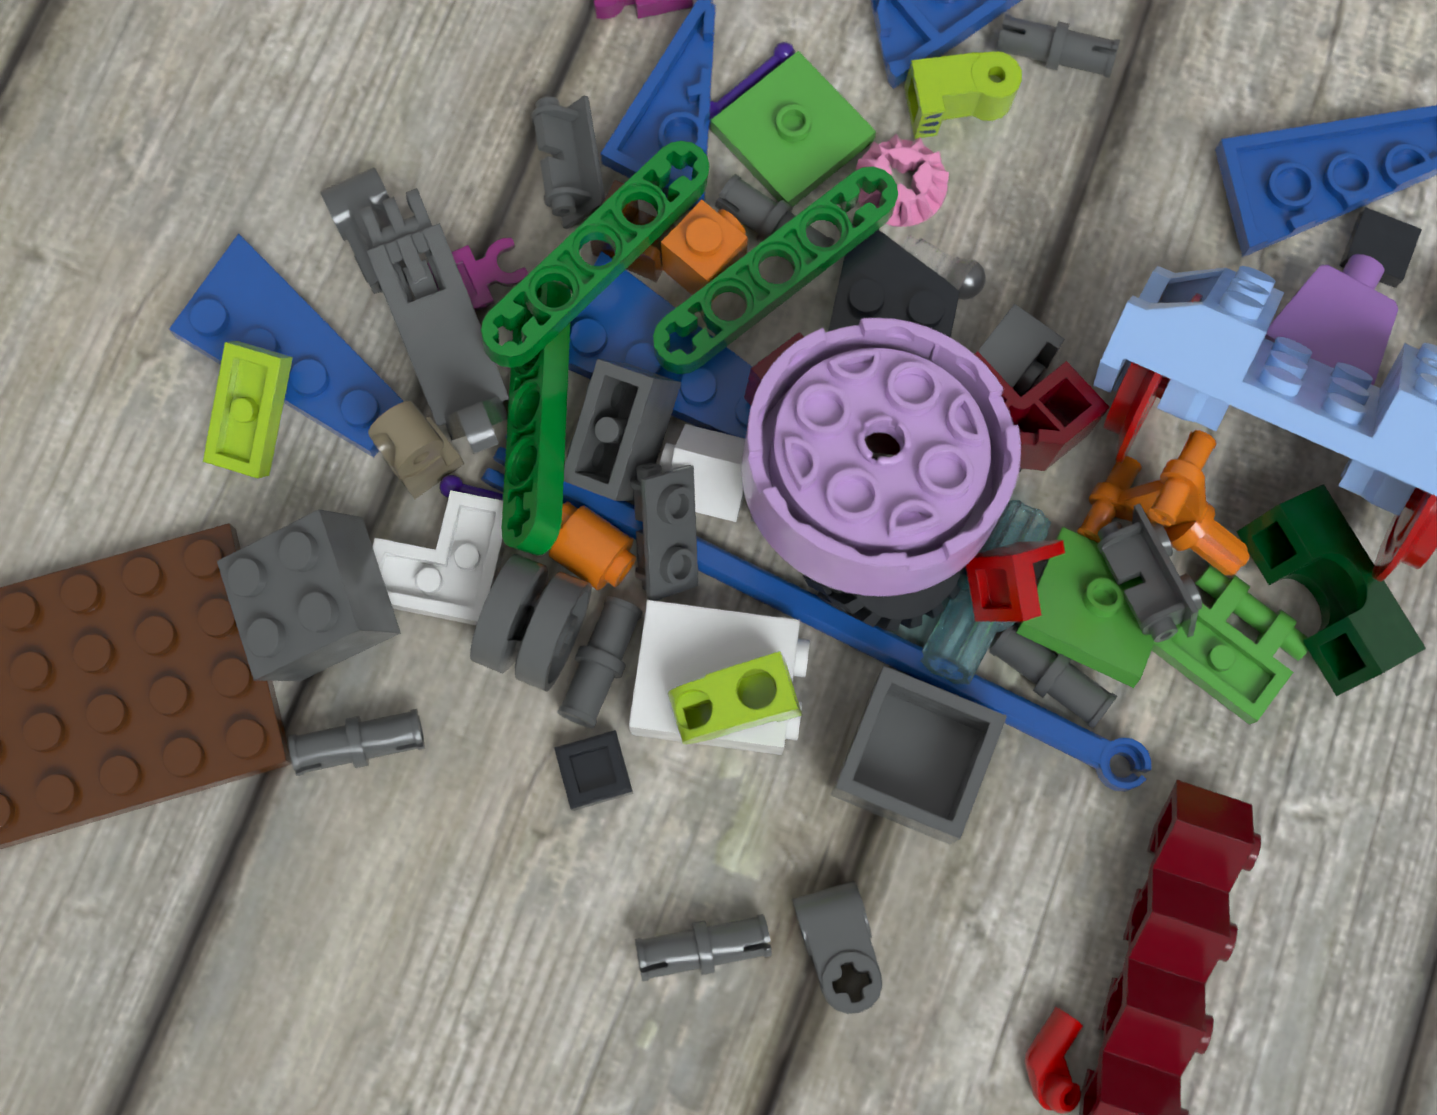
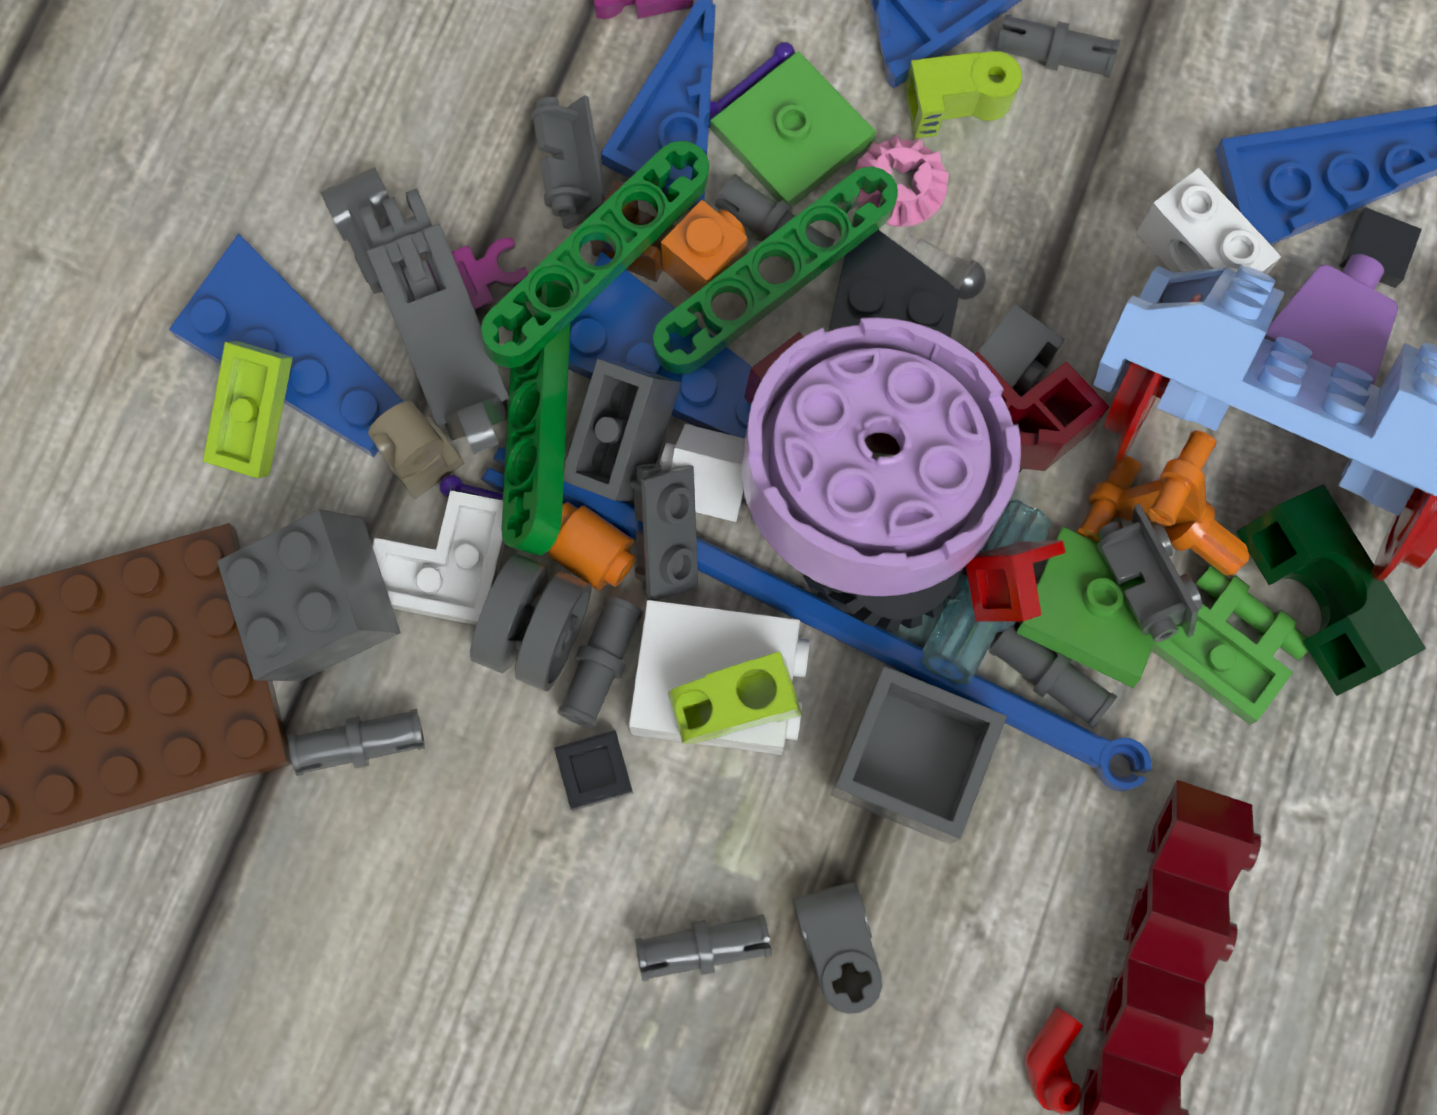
none -> white brick [1136,168,1281,274]

